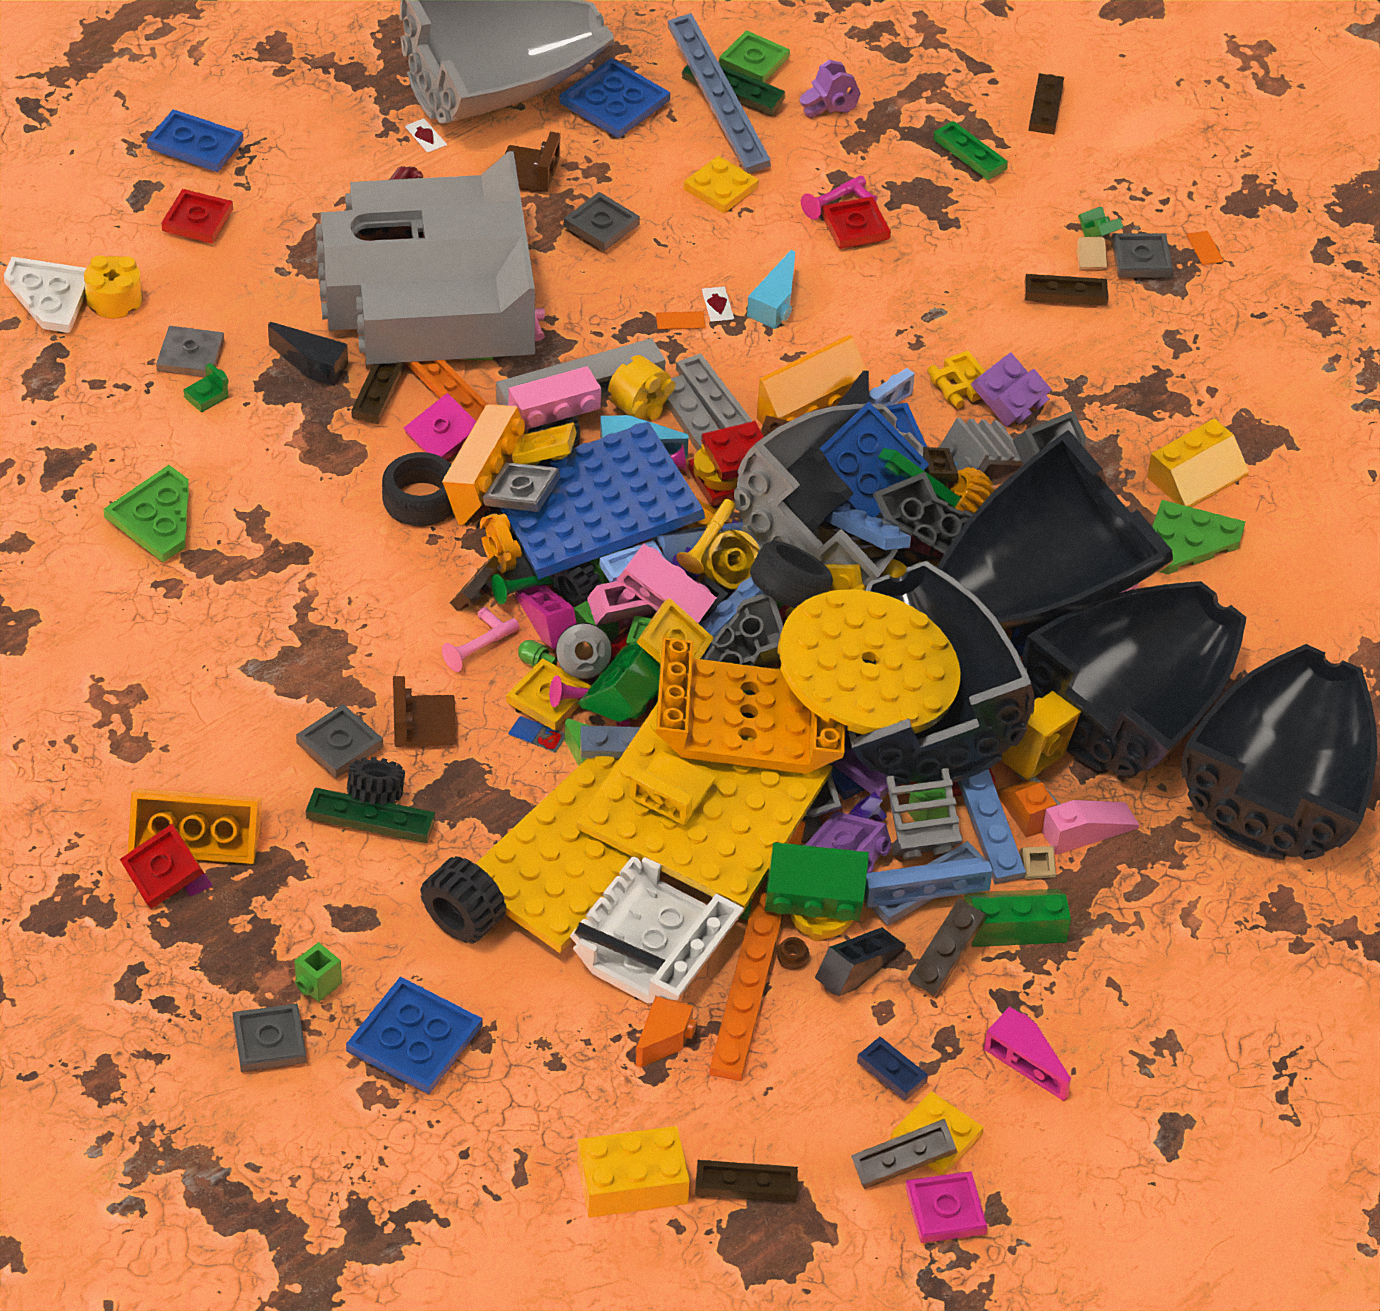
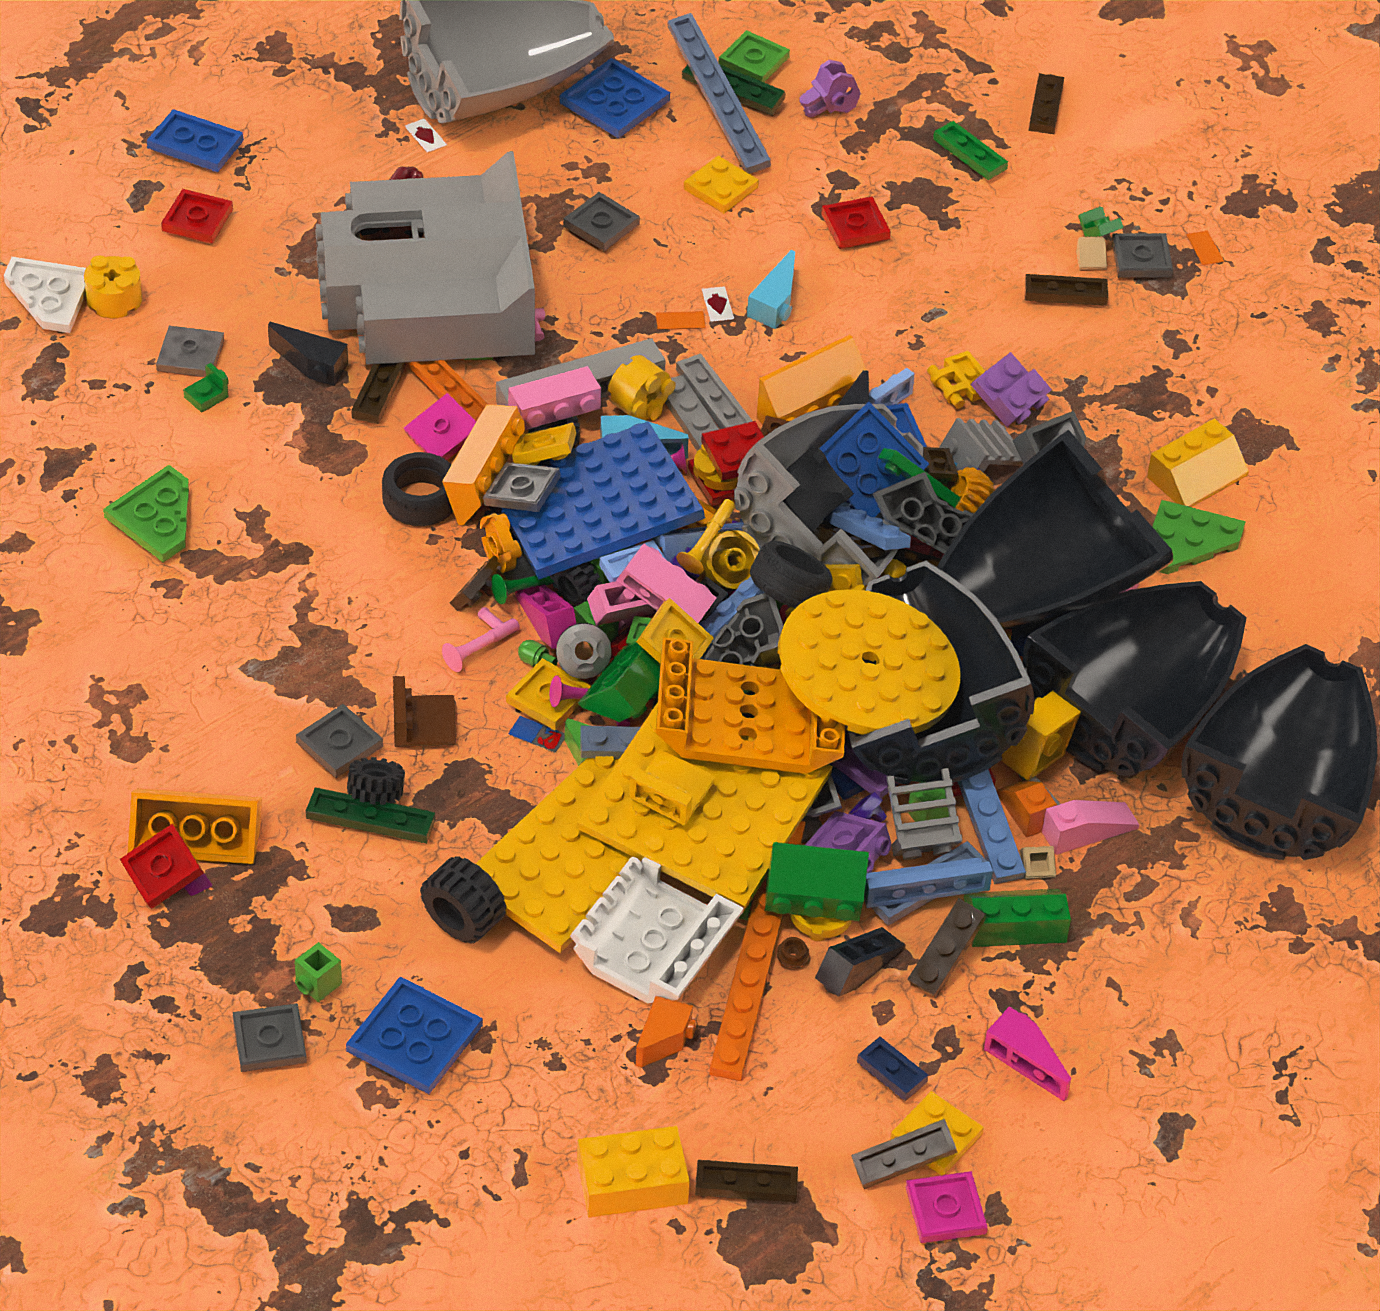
reddish brown bracket [505,131,561,192] -> none
black bar [574,922,666,970] -> none
dark pink piece [801,175,877,220] -> none

